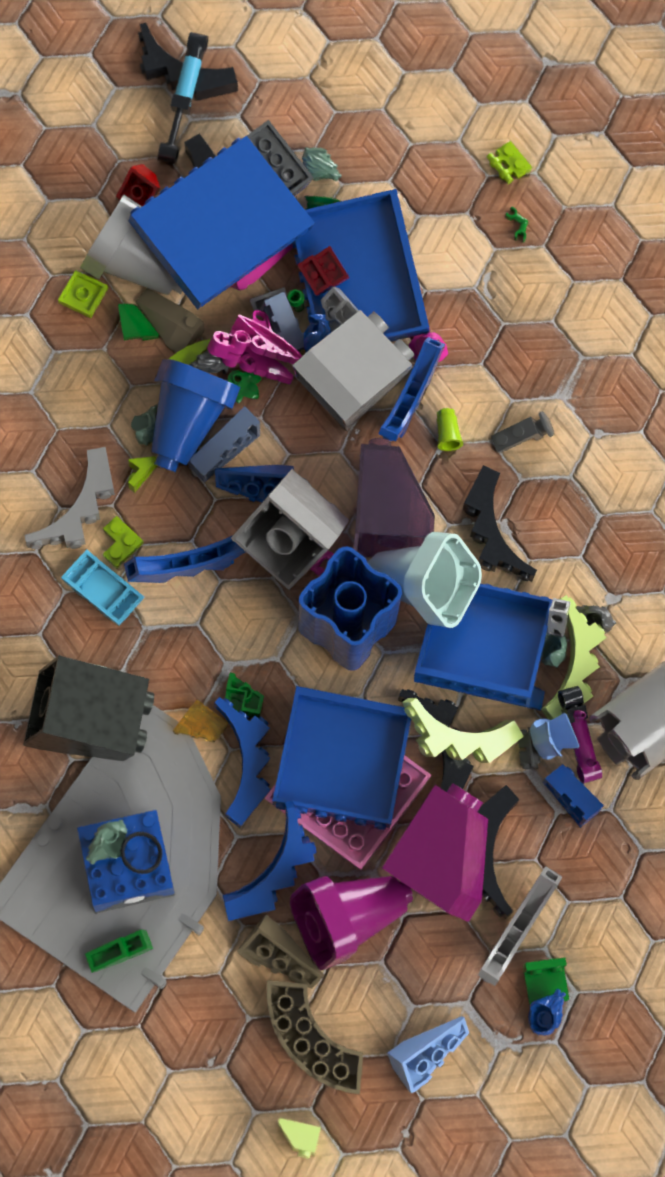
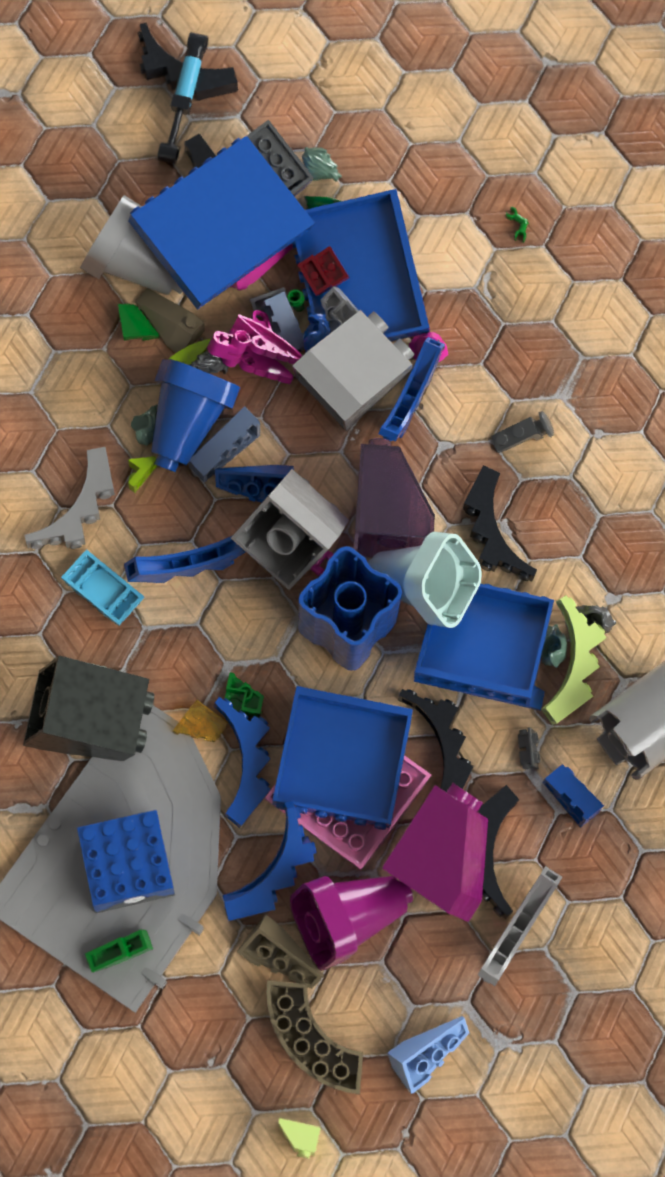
lime plate [58,270,108,318] -> none
sand green hair [86,819,127,864] -> none
lime plate [103,516,144,569] -> none
red slope [116,164,160,206] -> none
black tyre [120,832,163,874] -> none
green plate [228,370,262,403] -> none
yellowish green arch [402,698,524,763] -> none
lime plant [436,408,464,451] -> none
lime plate [486,141,532,184] -> none
green bracket [523,957,569,1005] -> none
blue hair [528,989,566,1036] -> none
light blue piece [530,713,579,760] -> none
light grey leg [548,598,571,637] -> none
magenta piece [558,686,602,784] -> none

